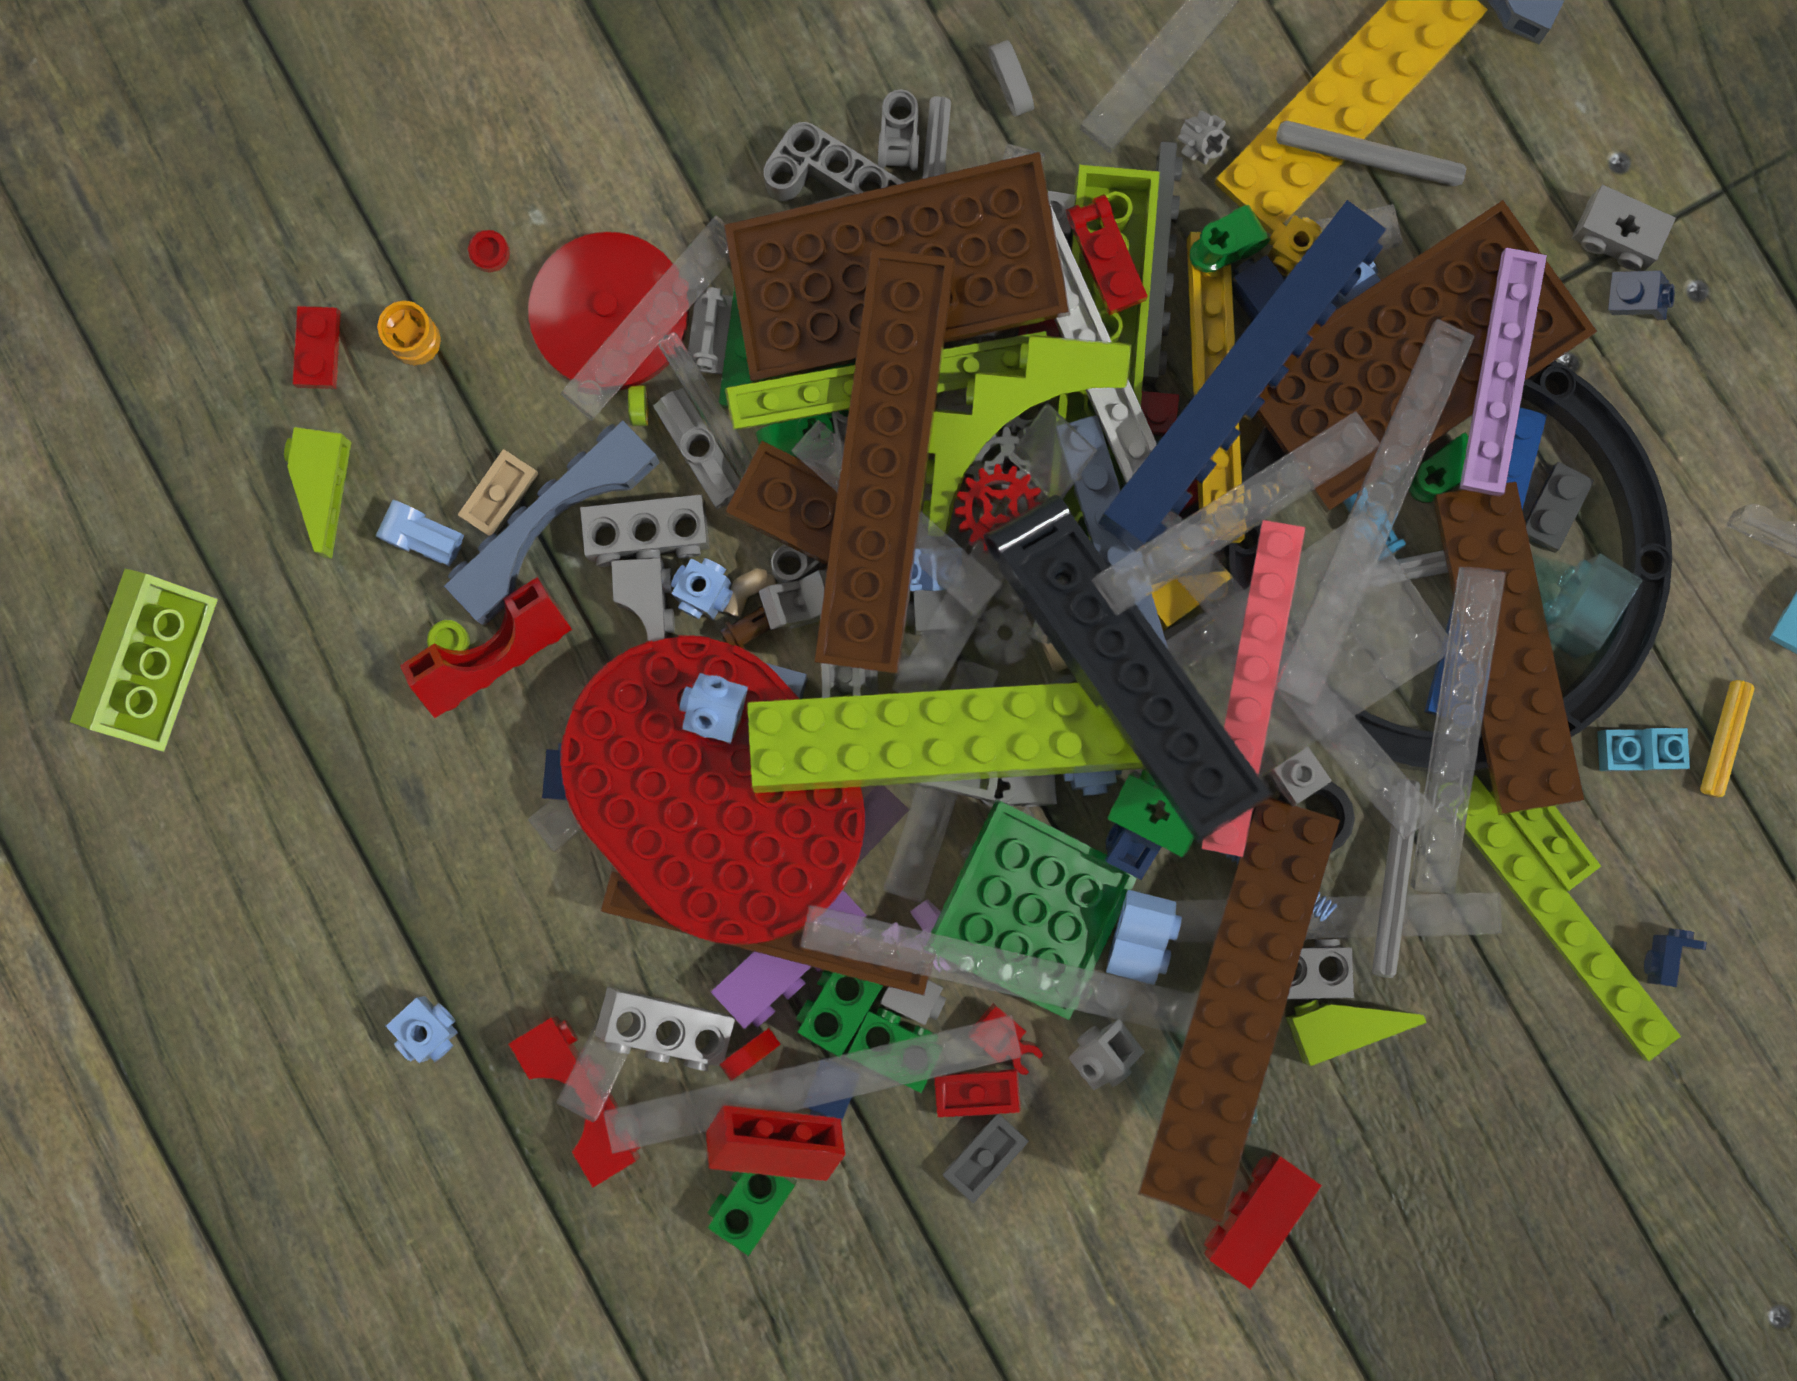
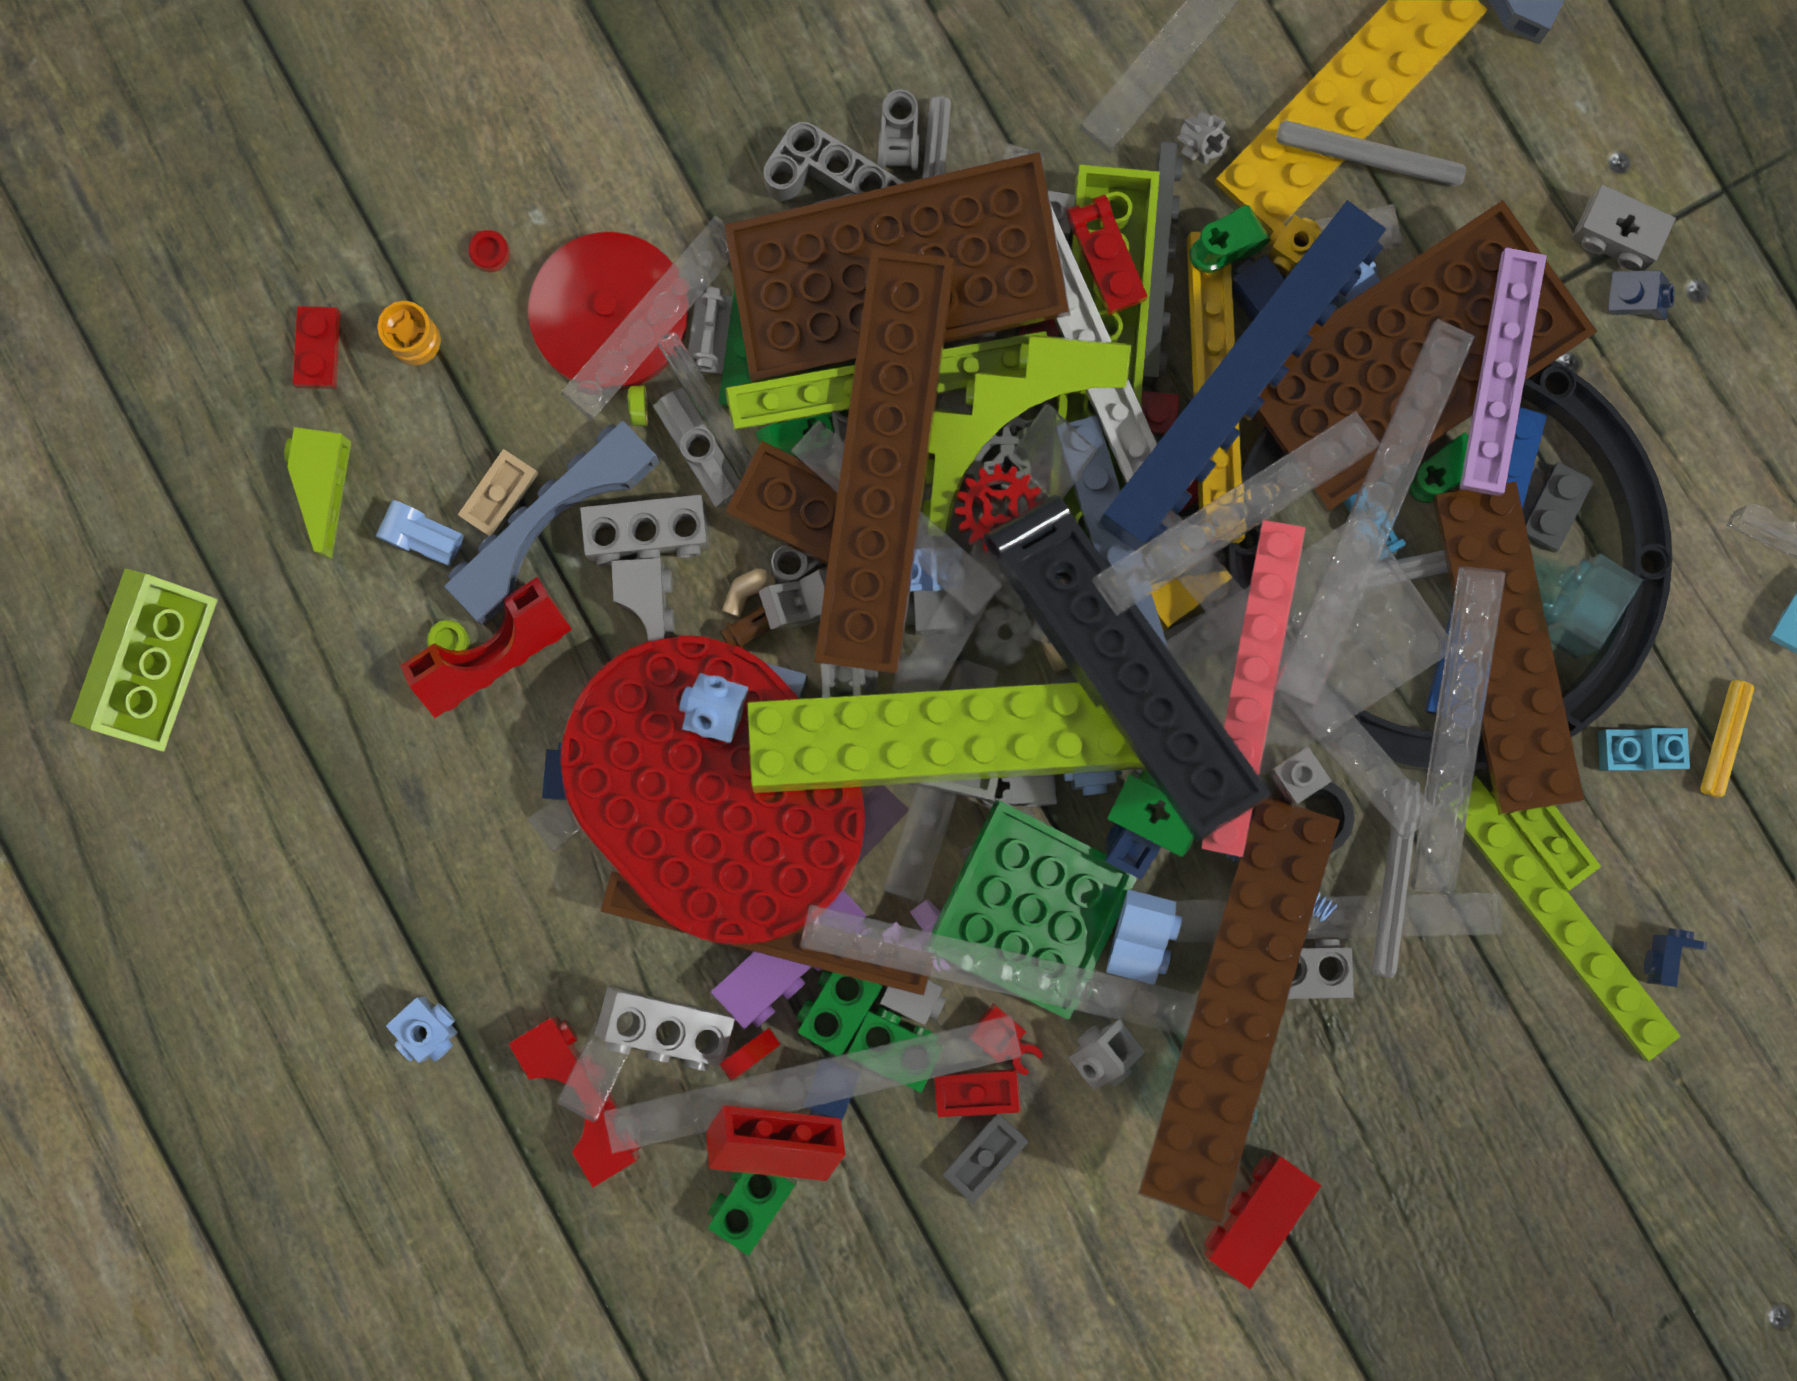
light blue brick [671,558,733,620] -> none
light grey beam [989,40,1034,117] -> none
lime slope [1286,999,1427,1066] -> none

